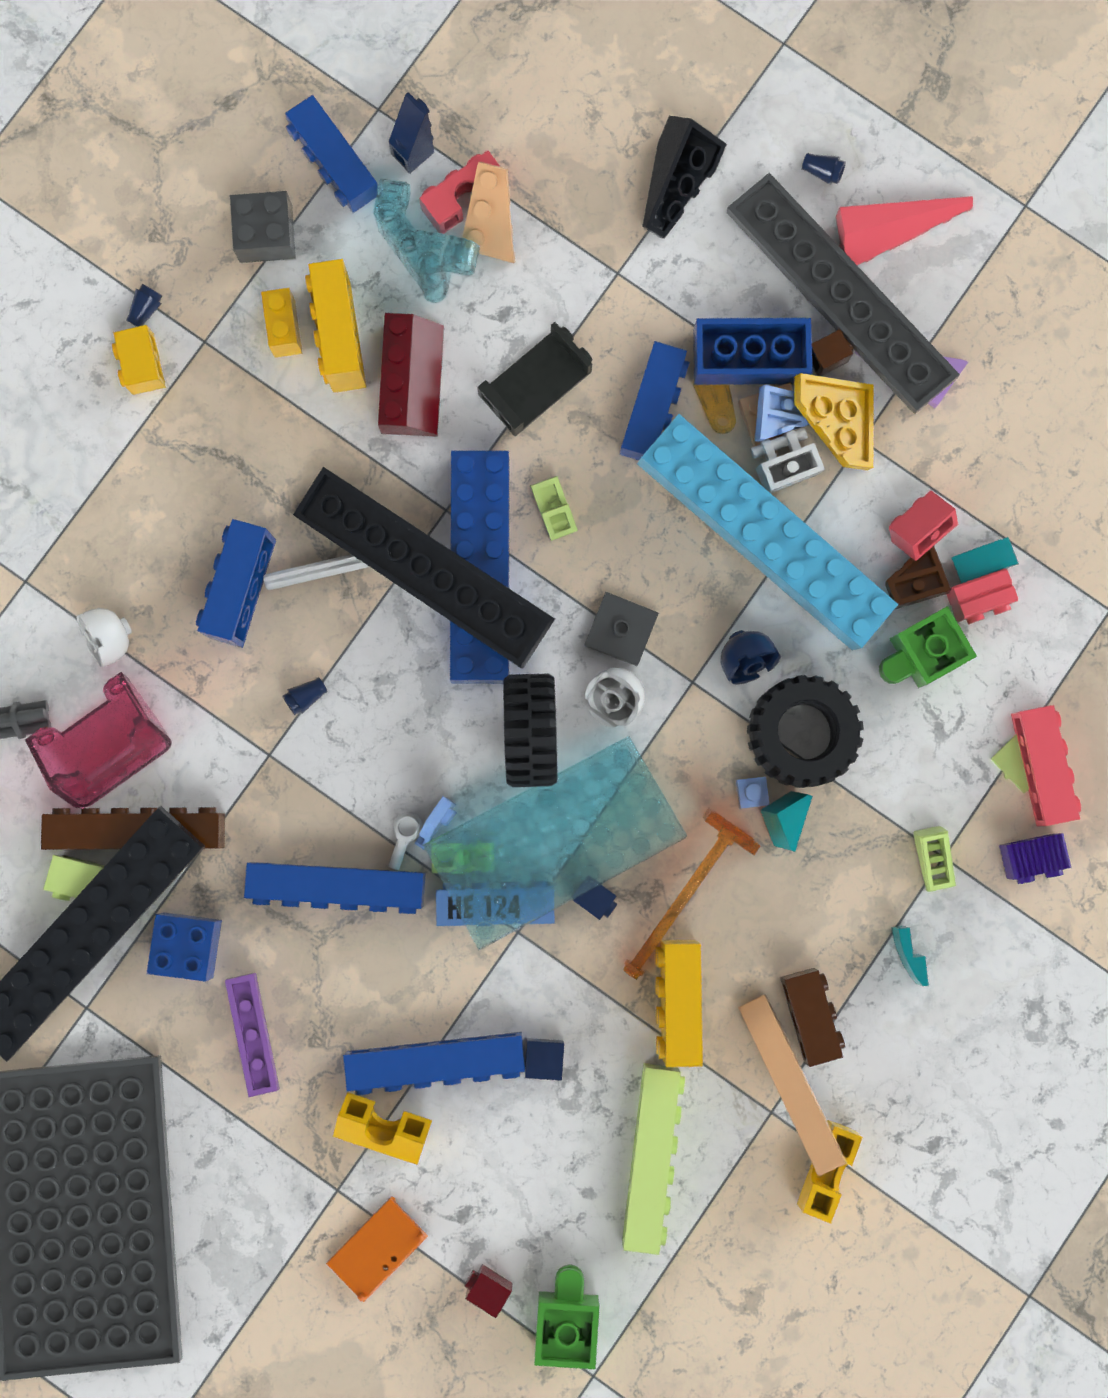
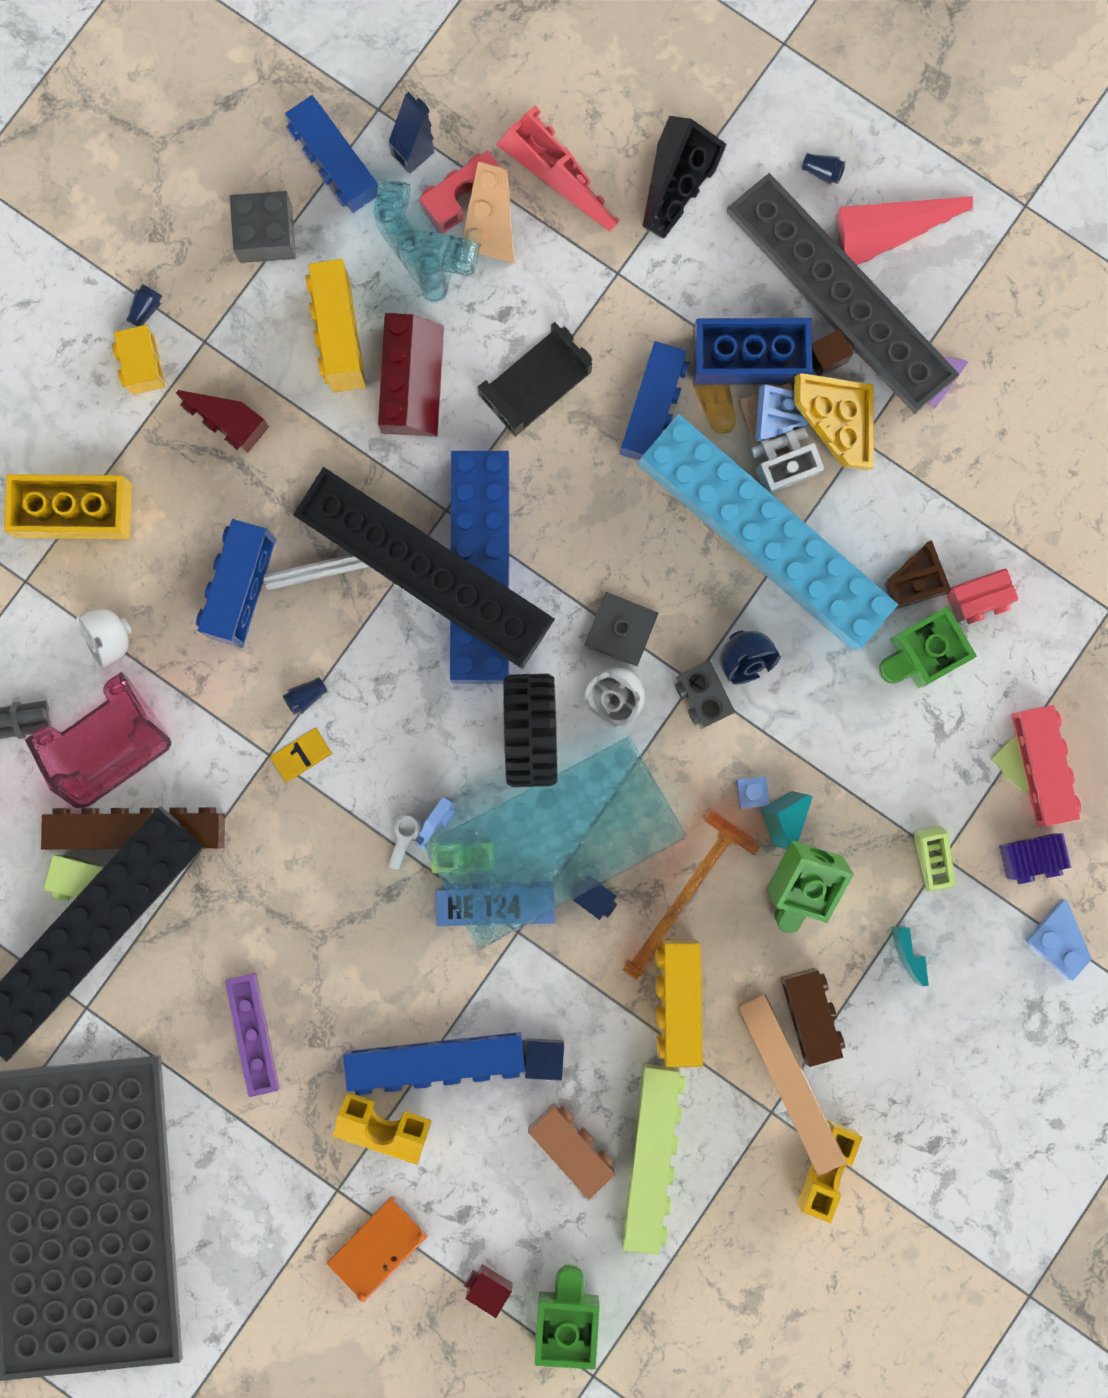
blue brick [146,912,222,982] -> none
blue brick [244,862,426,914] -> none
yellow brick [261,288,303,358] -> none
yellowish green slope [530,476,578,541] -> none
black tyre [747,675,864,788] -> none
coral brick [889,490,958,561] -> none
teal slope [951,537,1019,584] -> none
none -> yellow brick [4,474,132,540]
none -> dark red slope [176,390,269,453]
none -> yellow sticker [270,727,333,783]
none -> coral wedge [496,105,619,232]
none -> nougat brick [528,1103,615,1200]
none -> dark grey brick [675,660,735,729]
none -> bright green brick [767,840,854,933]
none -> light blue wing [1025,899,1092,981]

